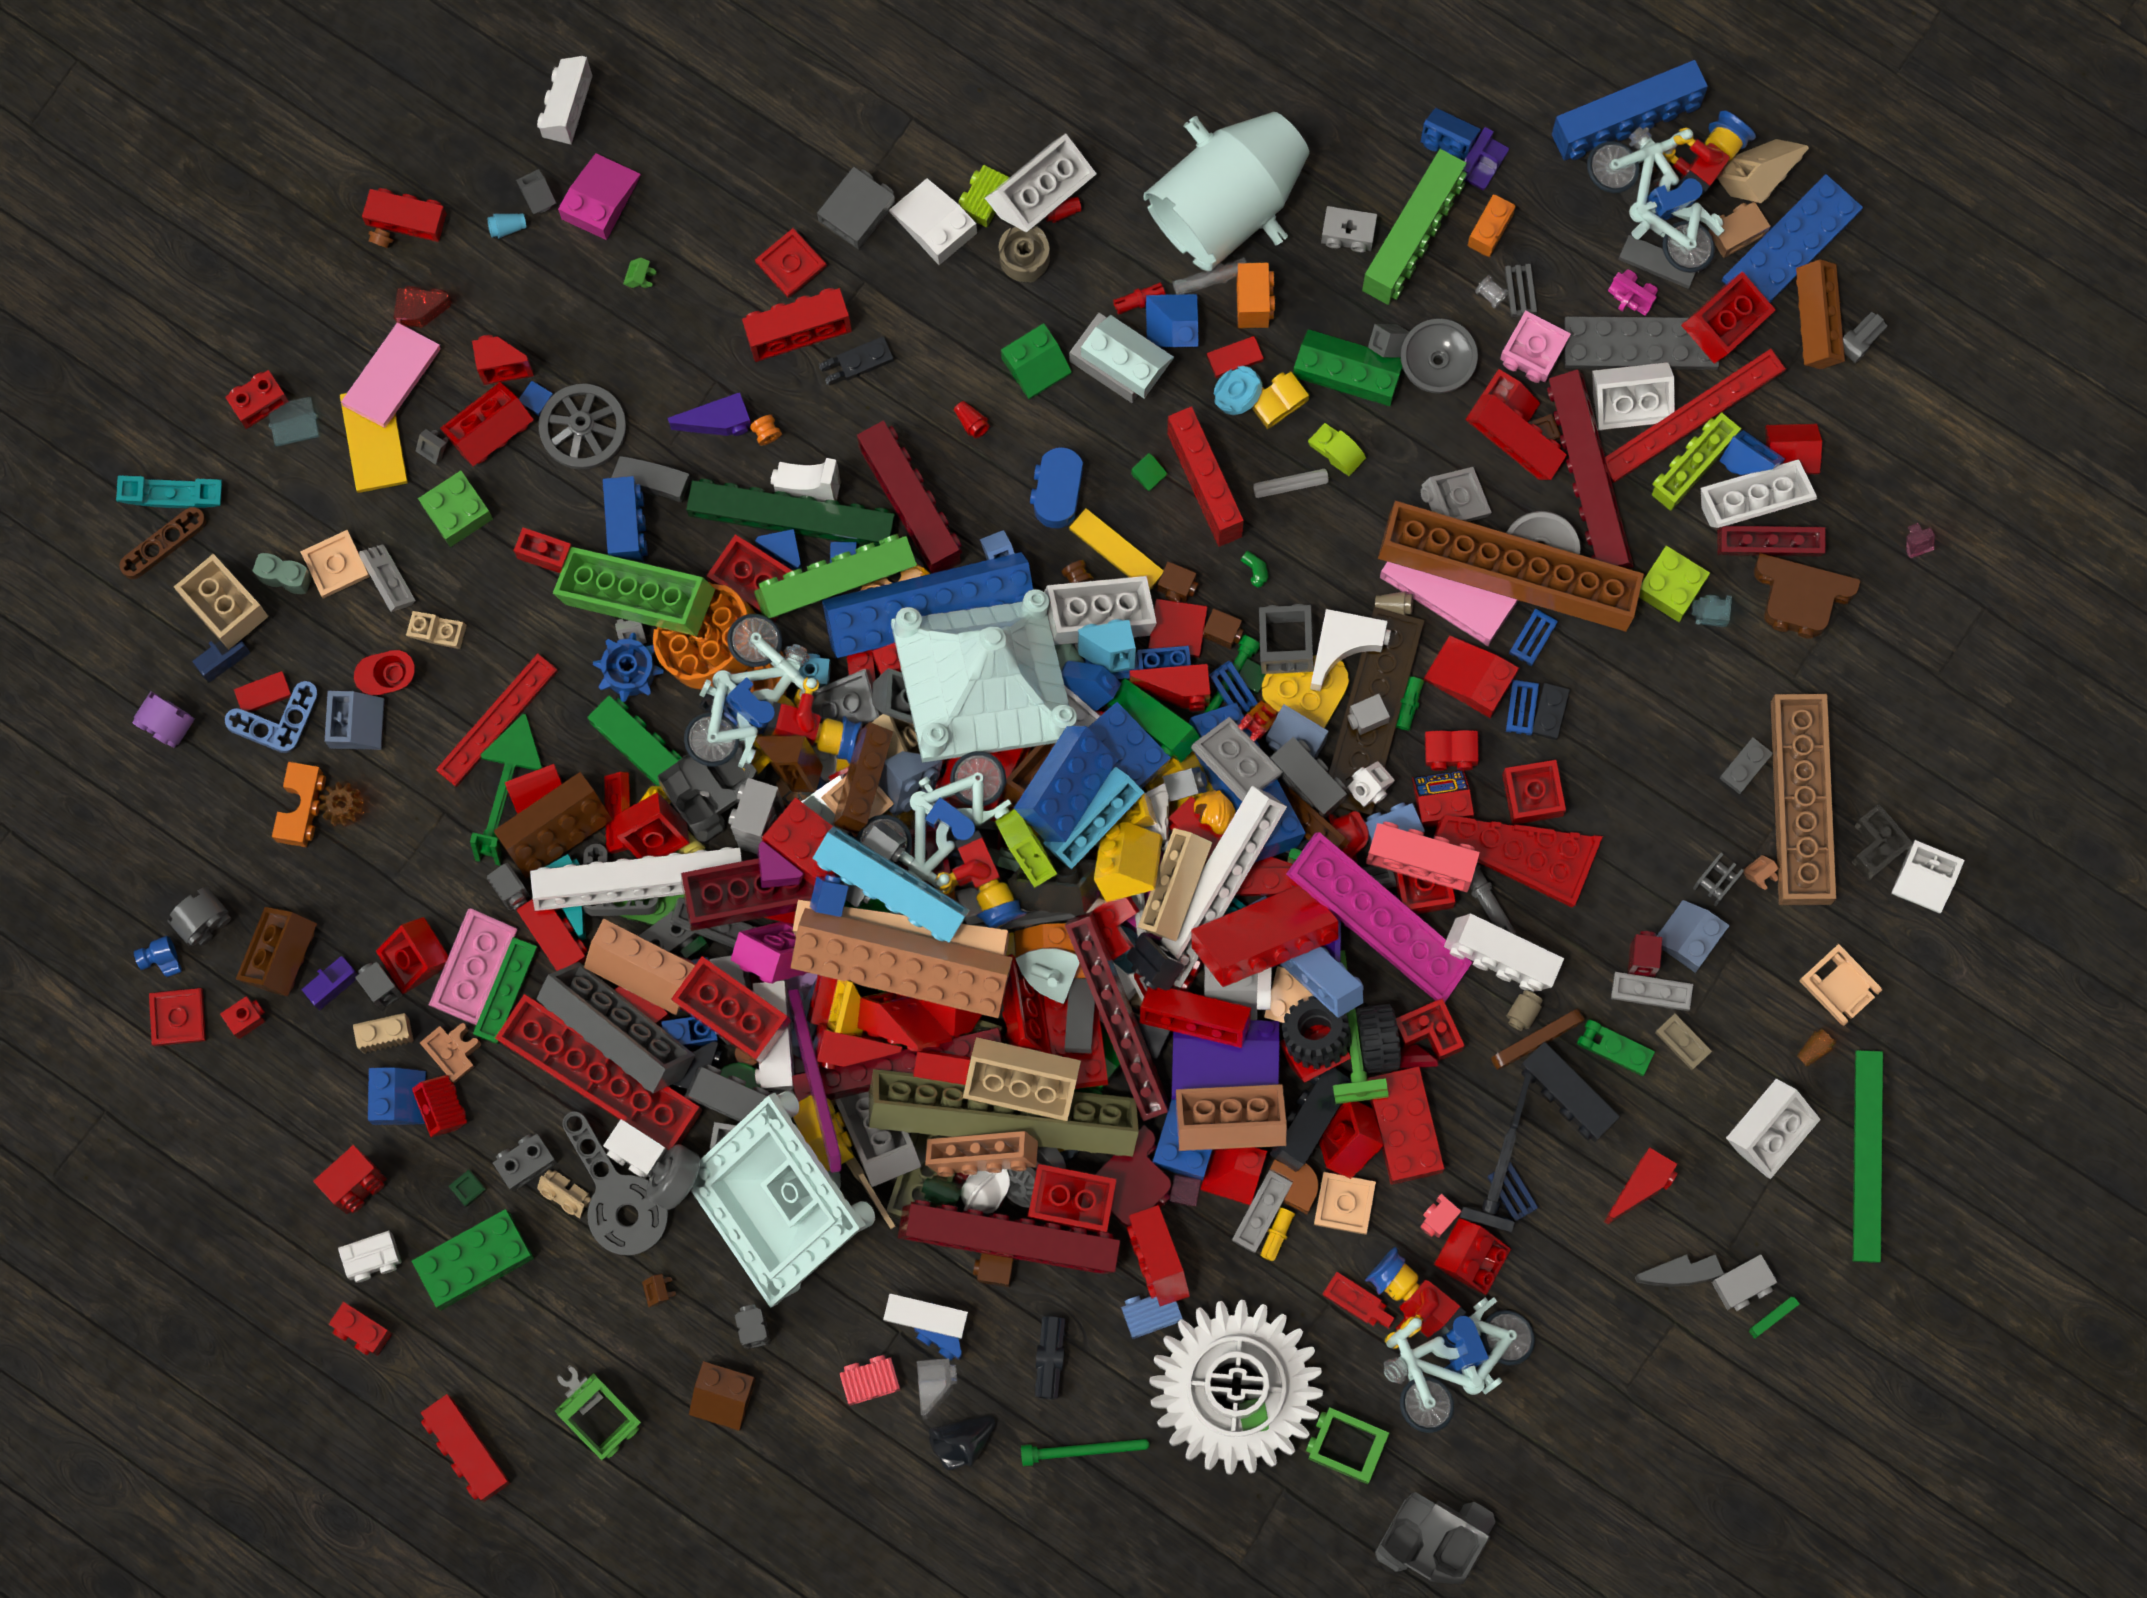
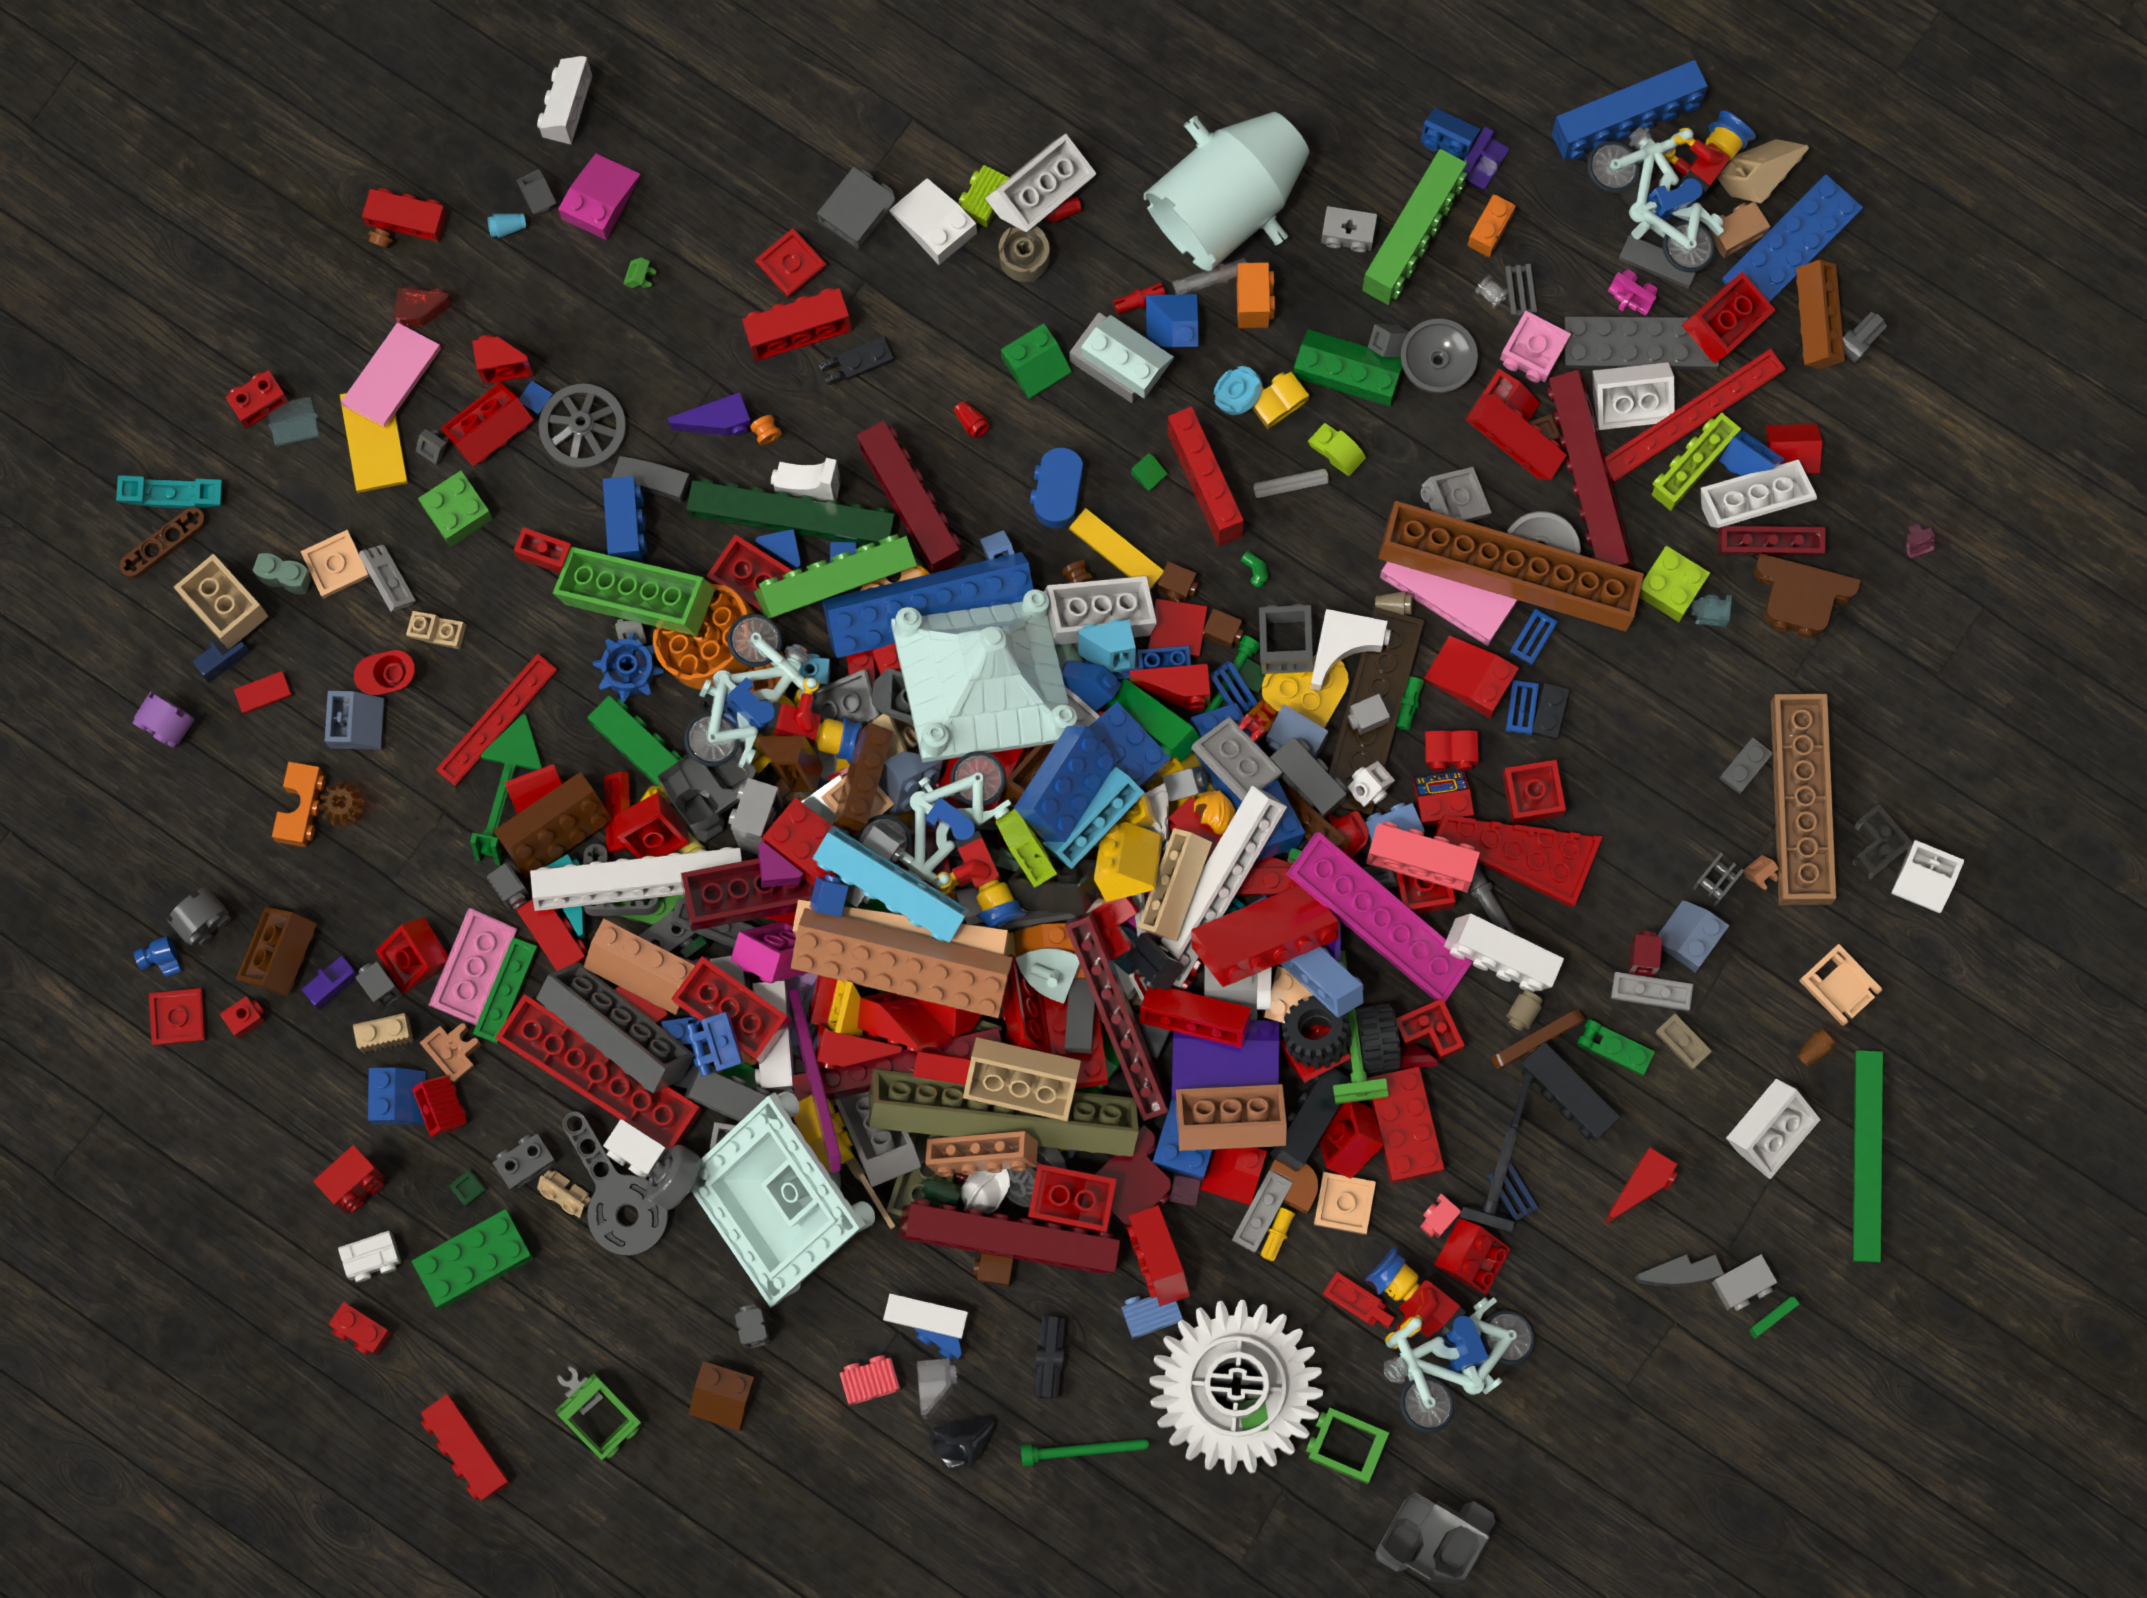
medium blue beam [225,681,317,753] -> none
reddish brown tile [642,1274,676,1307] -> none
red tile [1207,336,1263,378] -> none
none -> blue plate [686,1012,744,1077]

